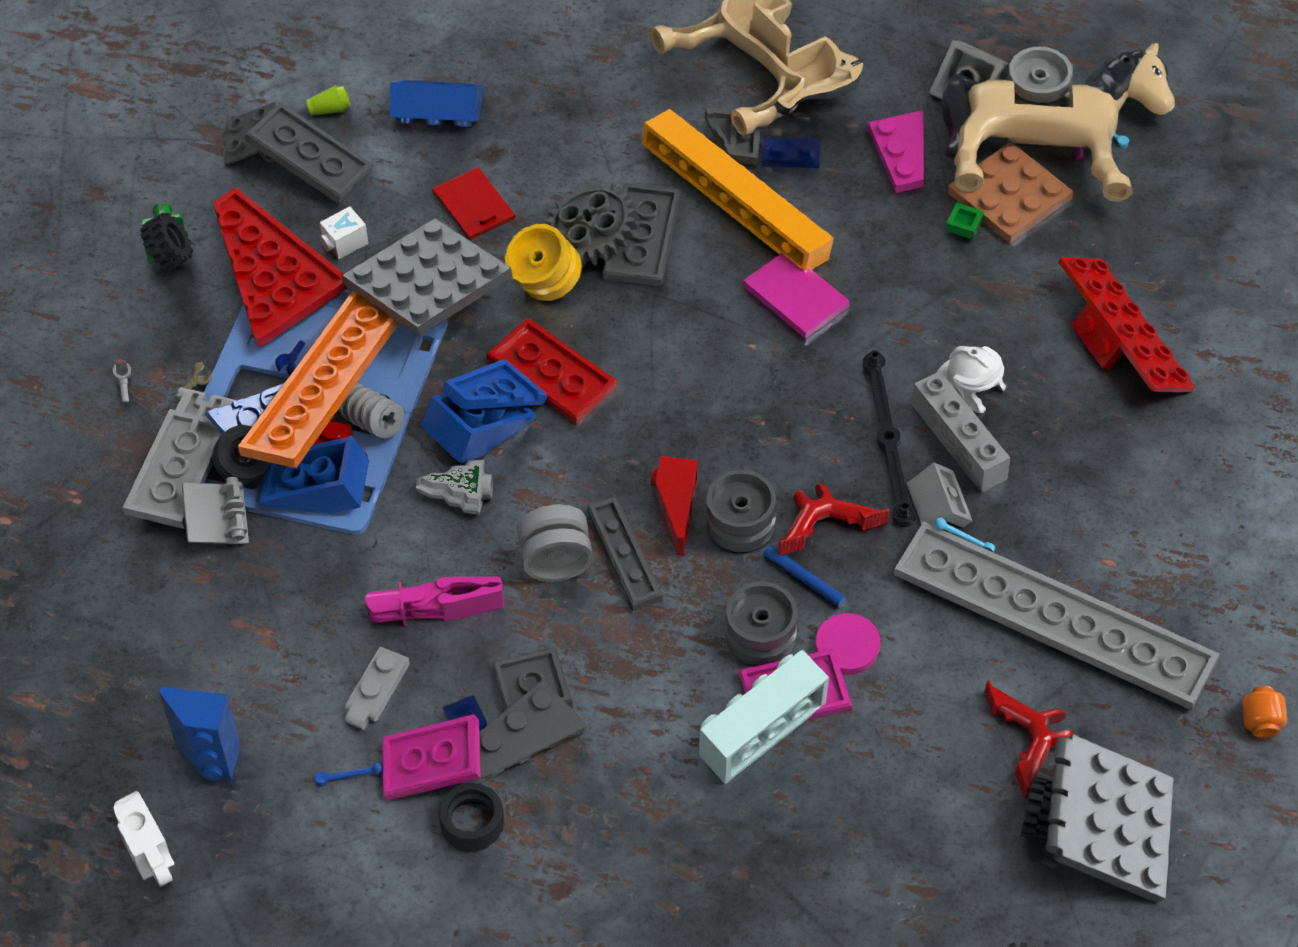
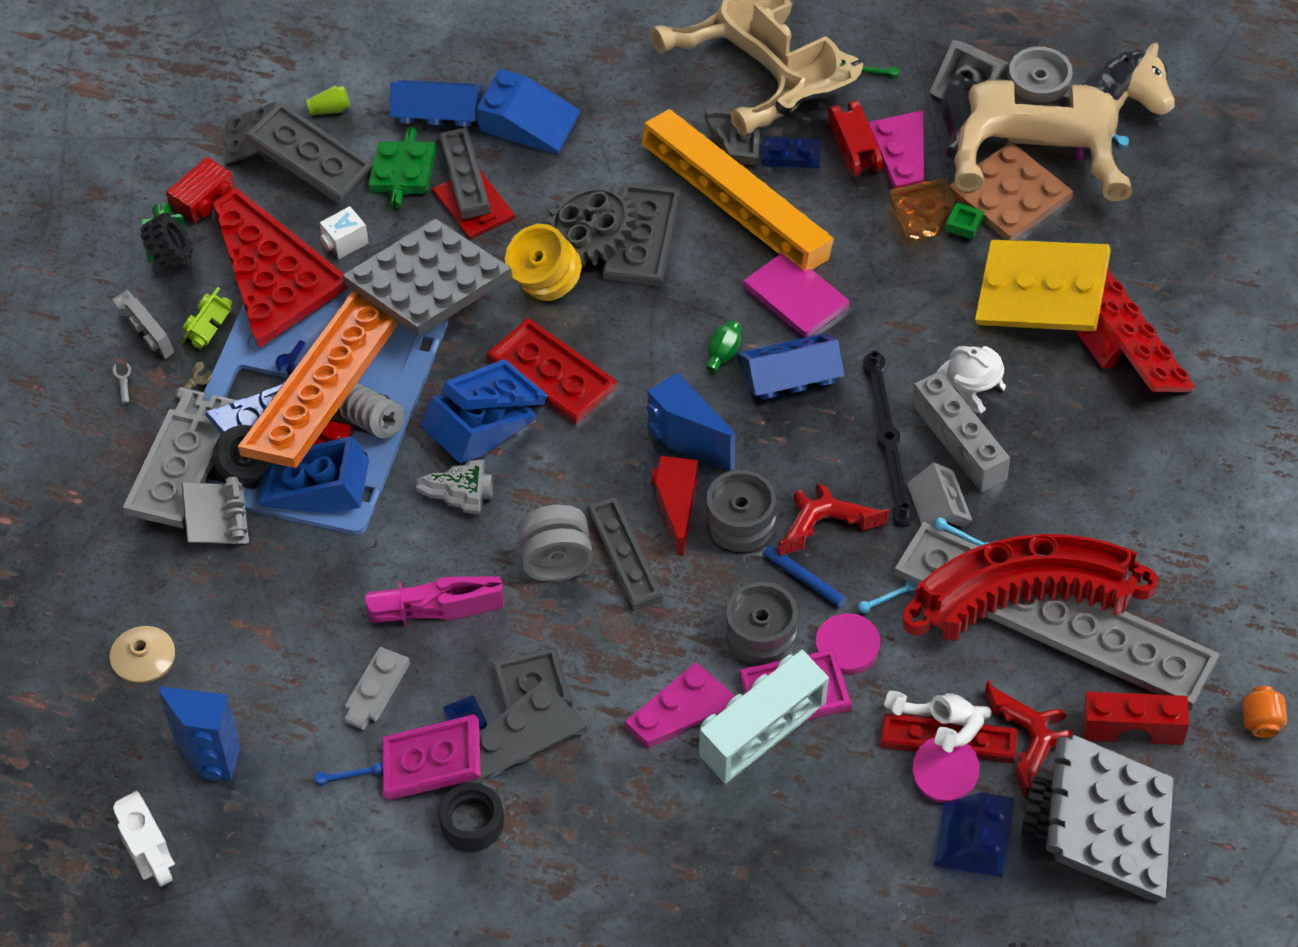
none -> tan dish [110,626,175,684]
none -> light grey hinge [113,289,174,359]
none -> red brick [166,156,235,224]
none -> lime hinge [181,287,232,349]
none -> green plate [369,127,437,210]
none -> dark grey tile [439,128,491,219]
none -> blue slope [477,68,580,154]
none -> dark pink wing [625,662,735,749]
none -> blue slope [646,372,735,472]
none -> green plant [706,320,743,373]
none -> slope [736,333,845,399]
none -> red piece [828,100,883,177]
none -> green hinge [841,62,900,79]
none -> medium azure hinge [858,581,917,614]
none -> red tile [881,713,1018,764]
none -> white piece [884,690,991,753]
none -> clear orange plate [888,178,954,241]
none -> red gear [902,534,1158,641]
none -> dark pink tile [912,738,980,804]
none -> clear blue slope [934,792,1015,877]
none -> yellow plate [975,240,1111,331]
none -> red arch [1082,691,1189,745]

